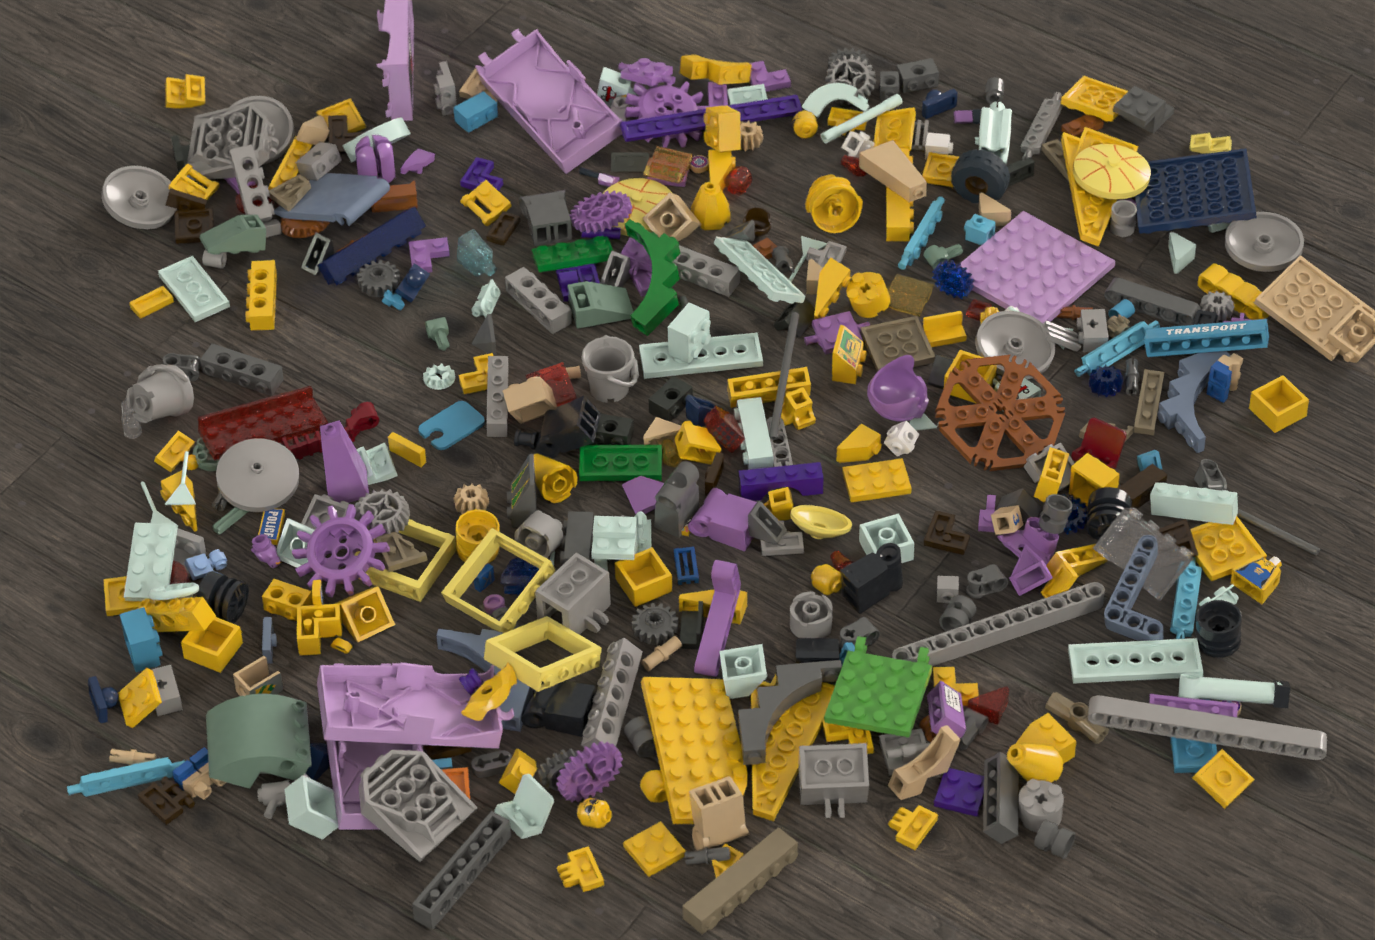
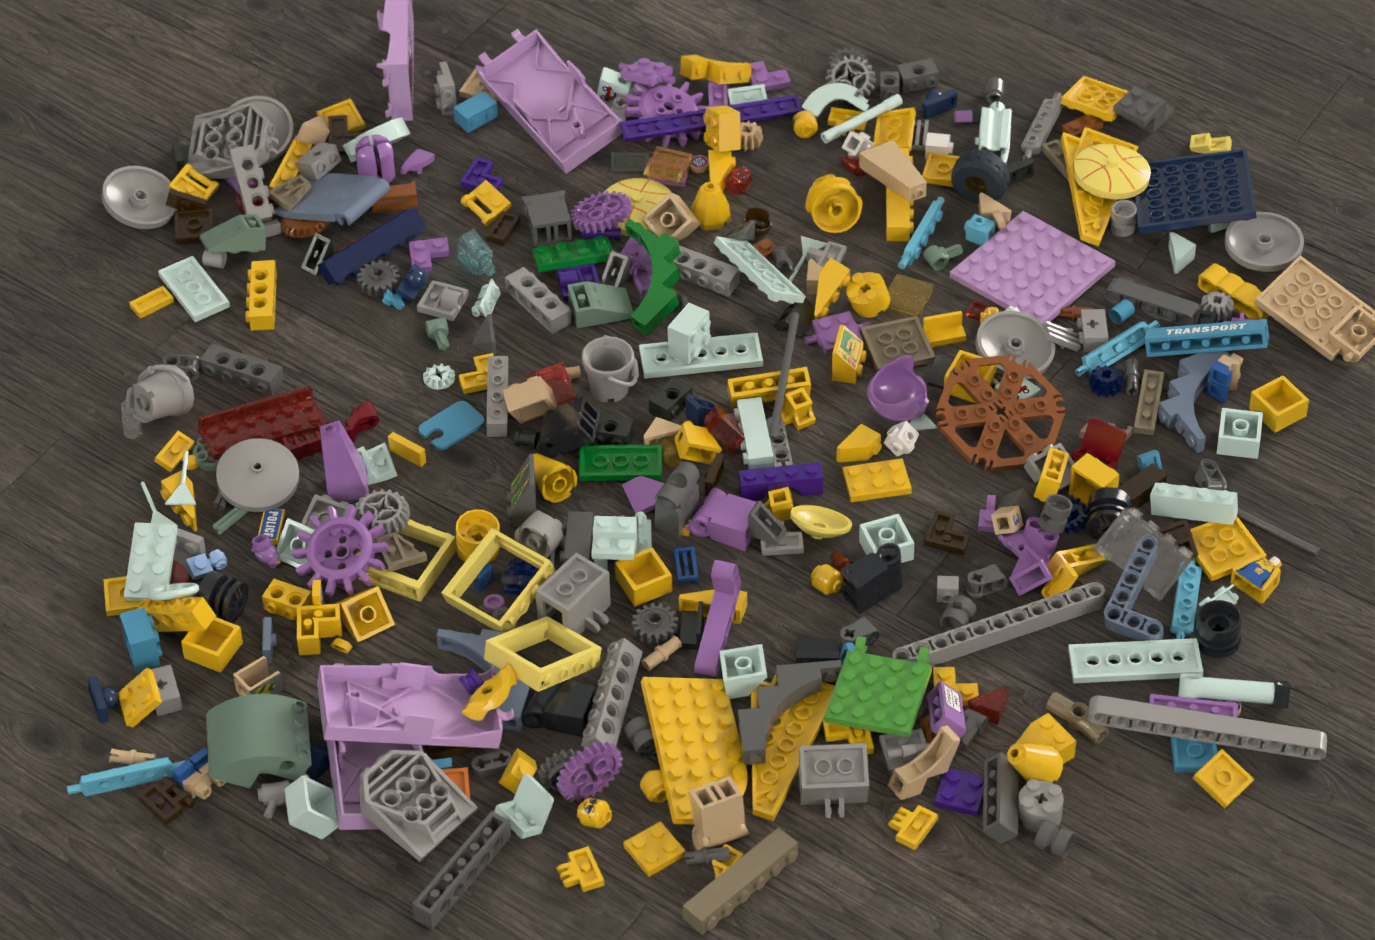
yellow slope [165,74,205,108] -> none
tan gear [454,483,489,515] -> none
medium lavender piece [579,167,619,187] -> none
light grey brick [790,592,833,638] -> none
clear blue gear [933,260,974,299] -> none
dark tan gear [1107,314,1130,338] -> none
none -> light grey plate [417,280,469,321]
none -> tan tile [992,210,1007,230]
none -> light aqua brick [1217,408,1263,459]

